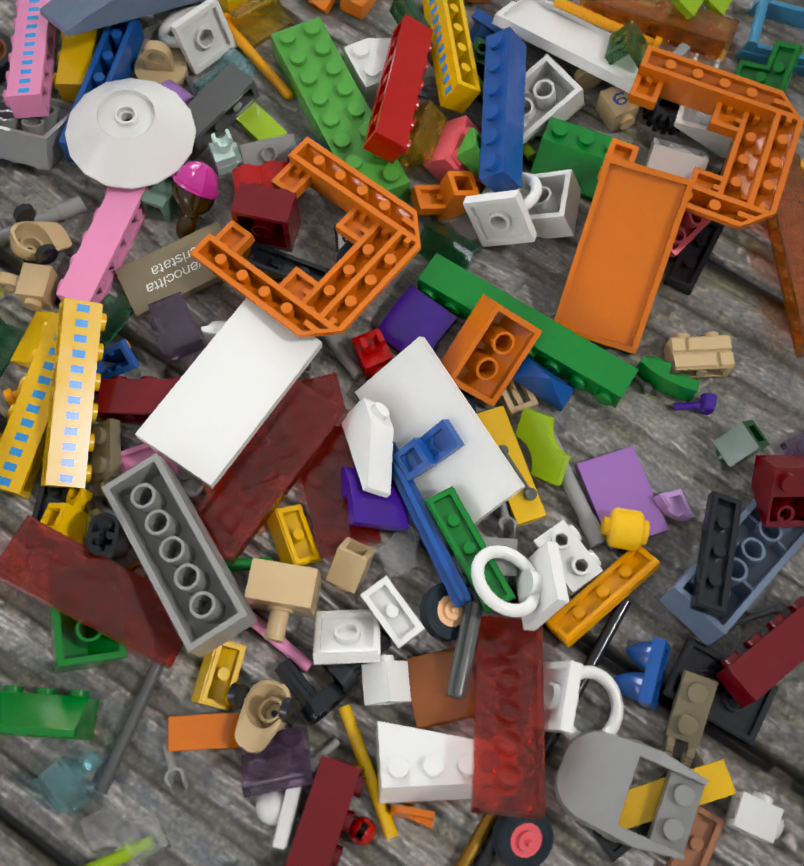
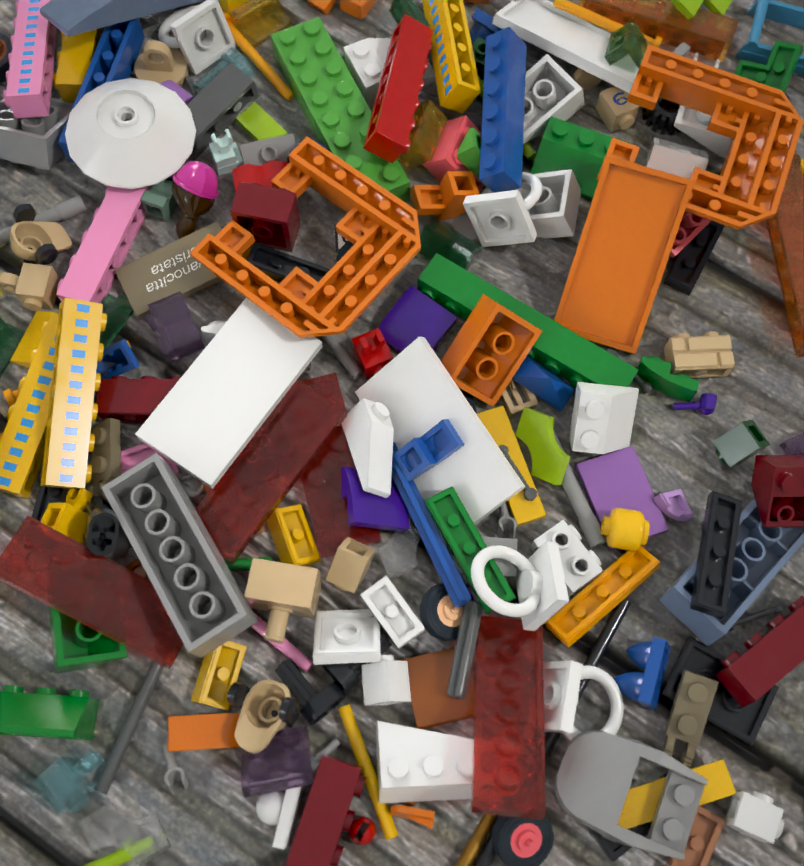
none -> white slope [569,382,639,454]

